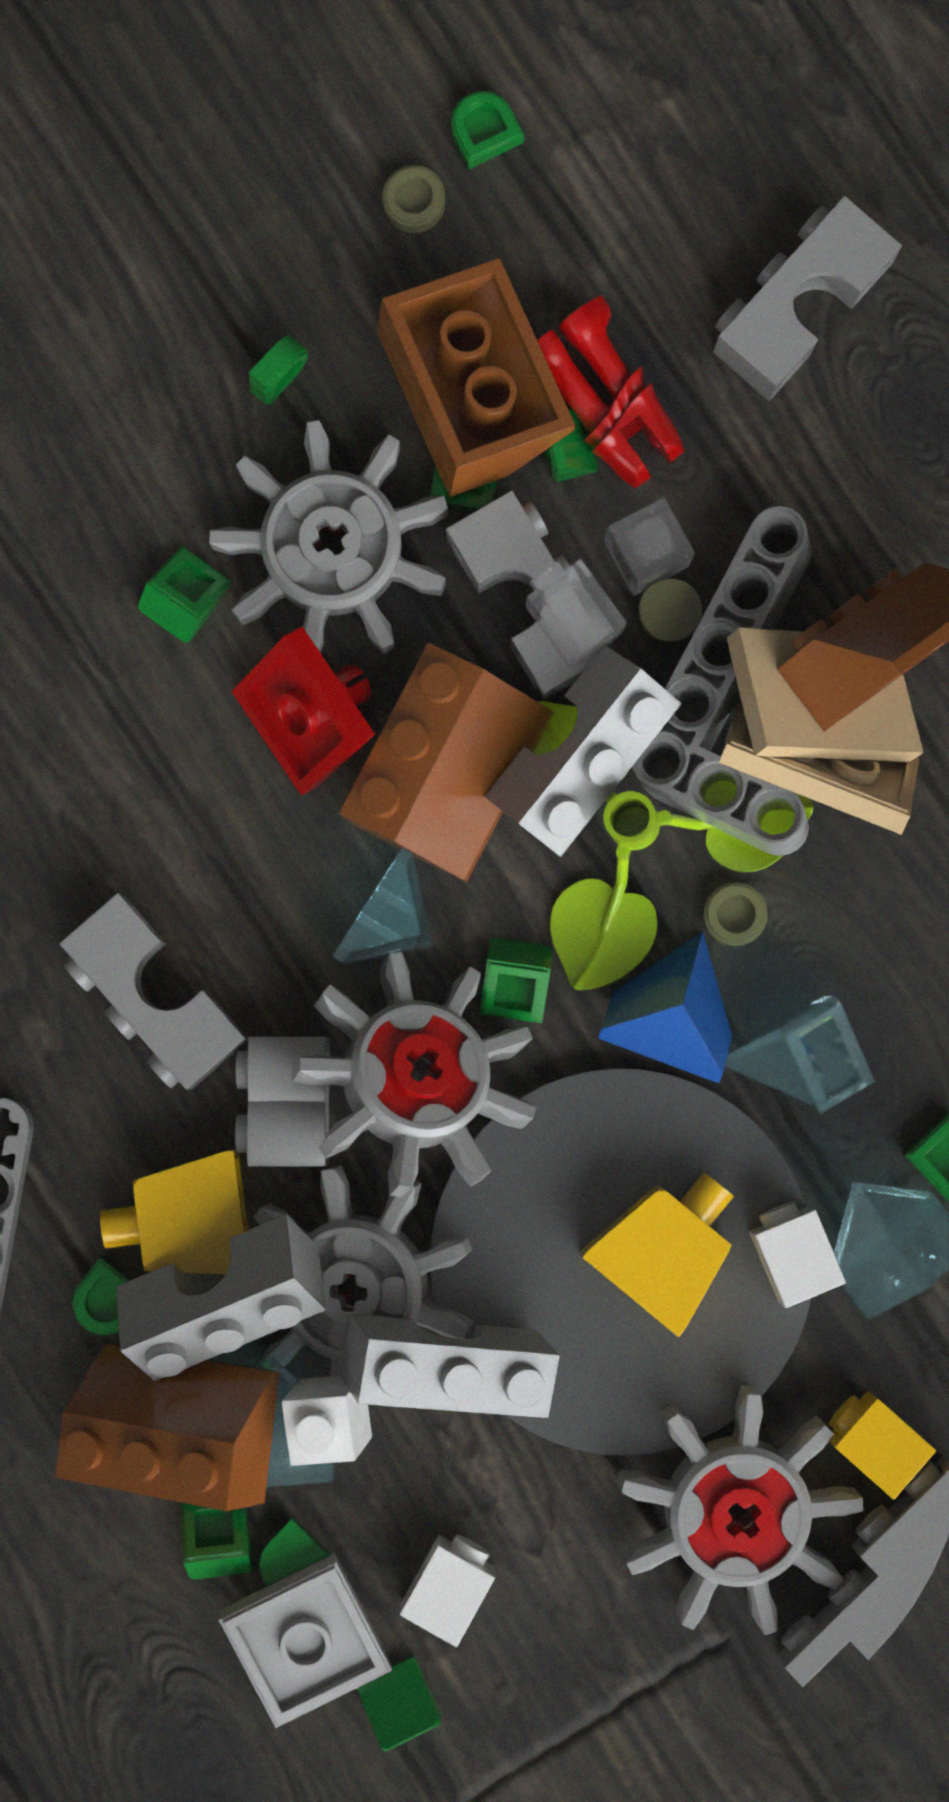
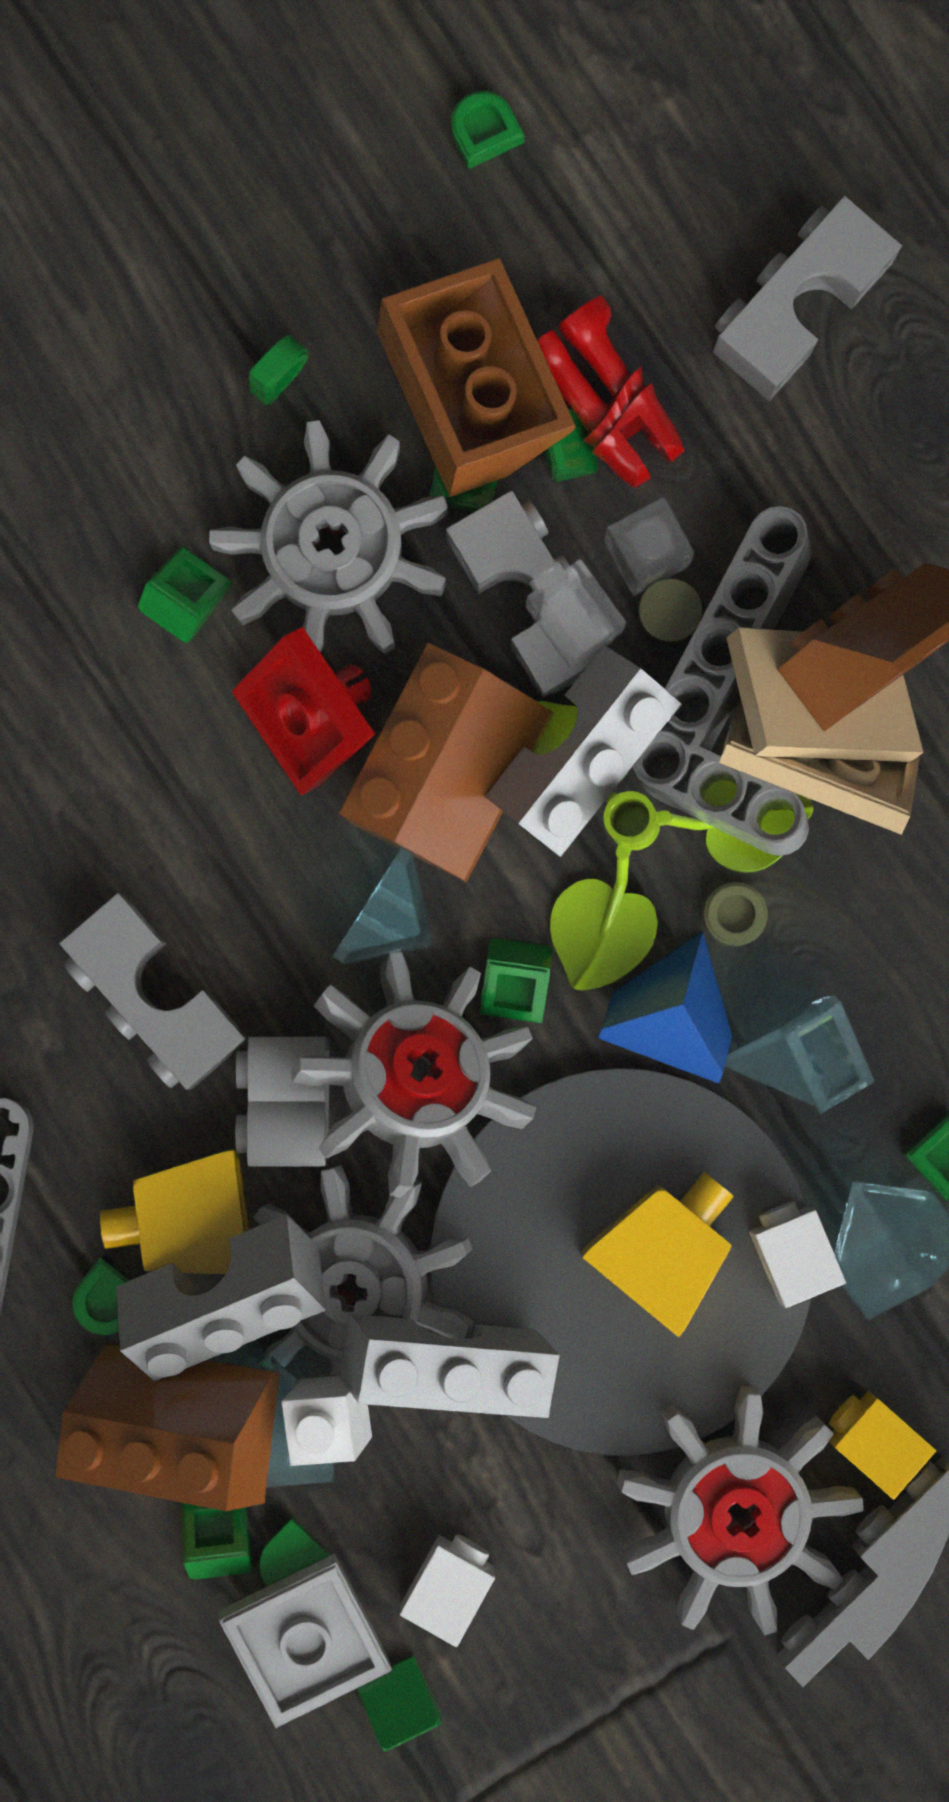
olive tile [383,165,445,233] -> none

